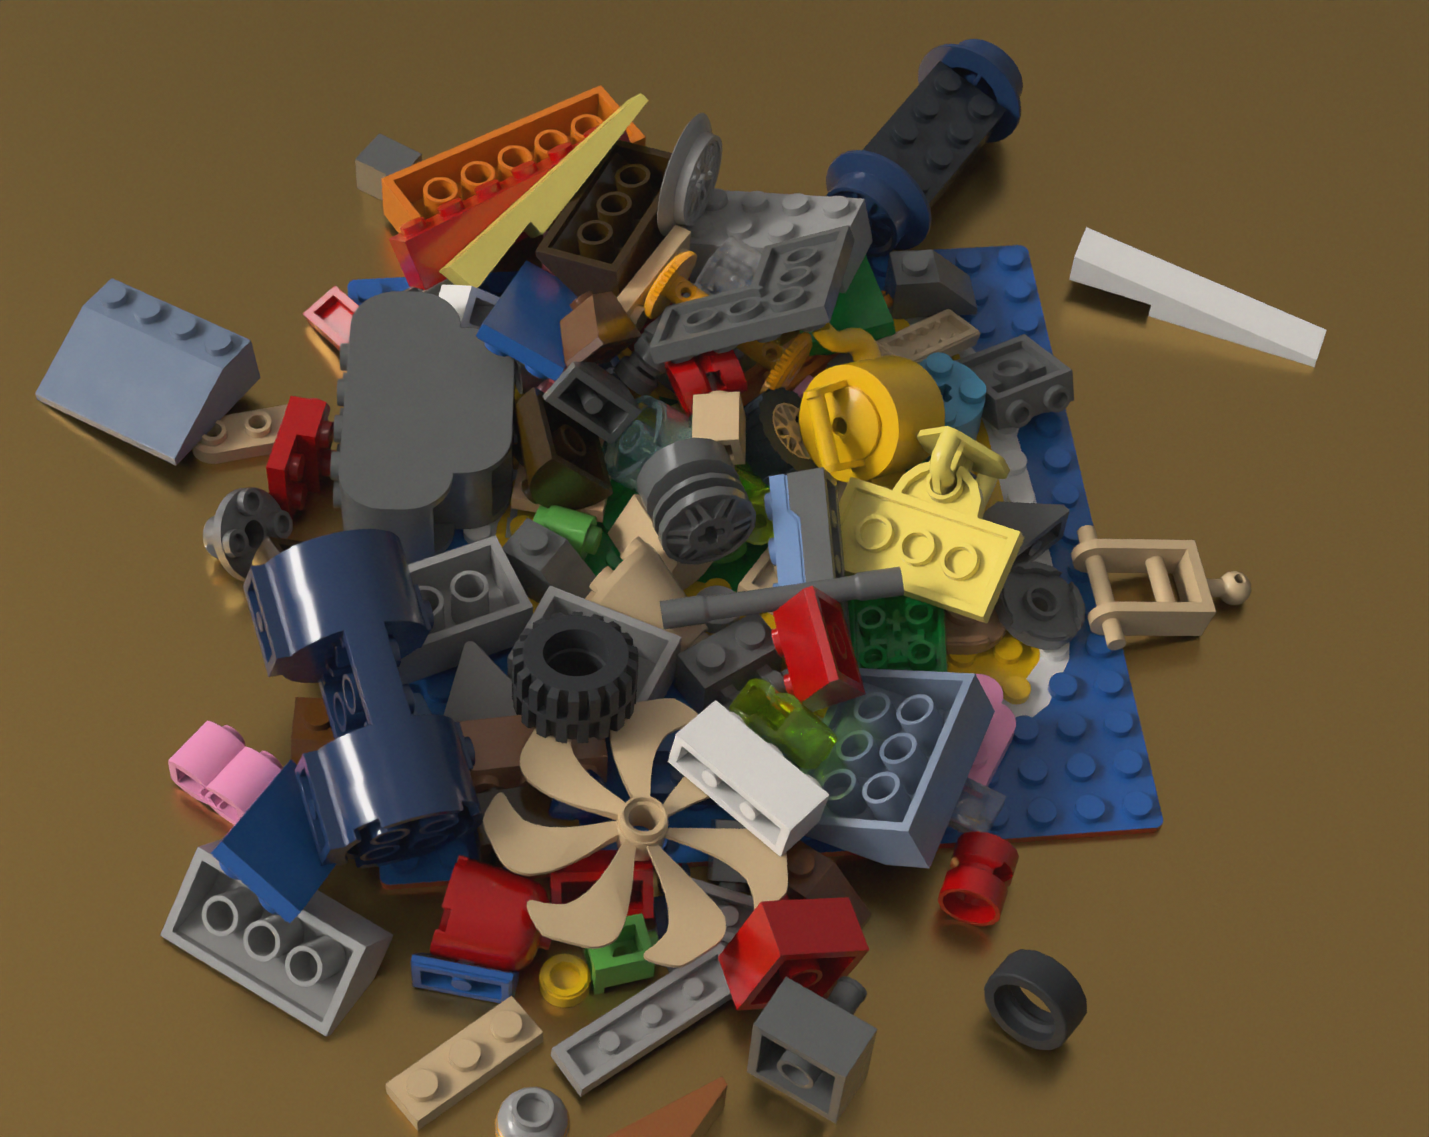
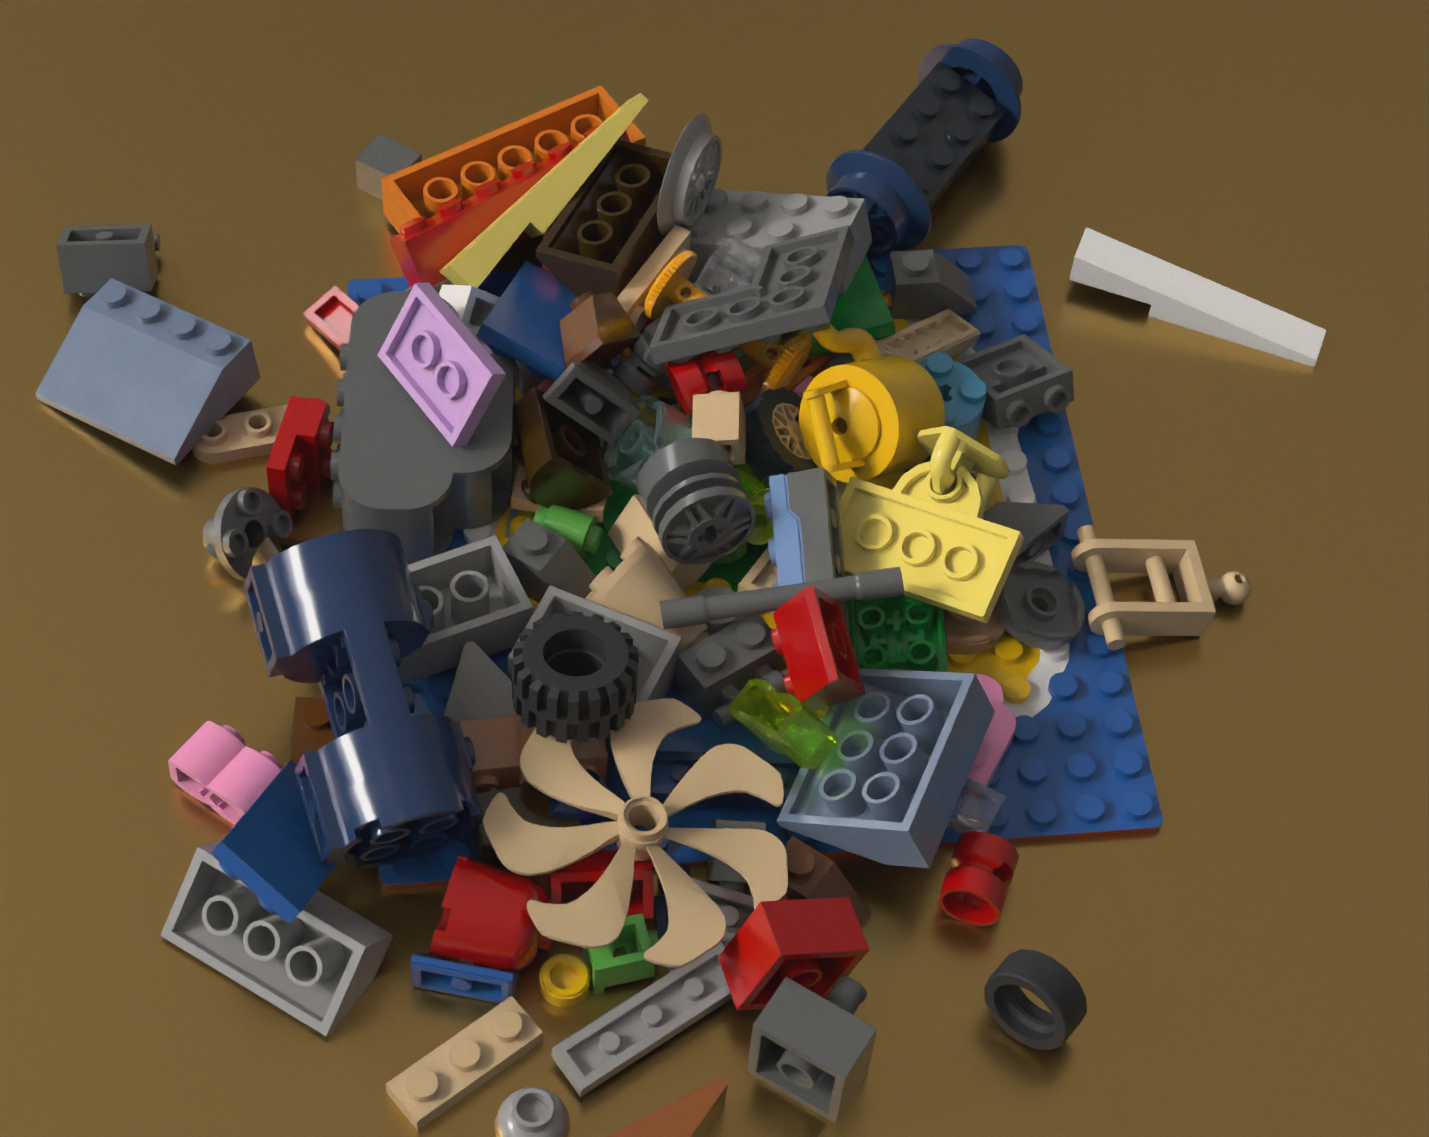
white brick [668,700,829,857] -> none
none -> dark grey brick [56,224,161,297]
none -> lavender plate [377,283,506,447]

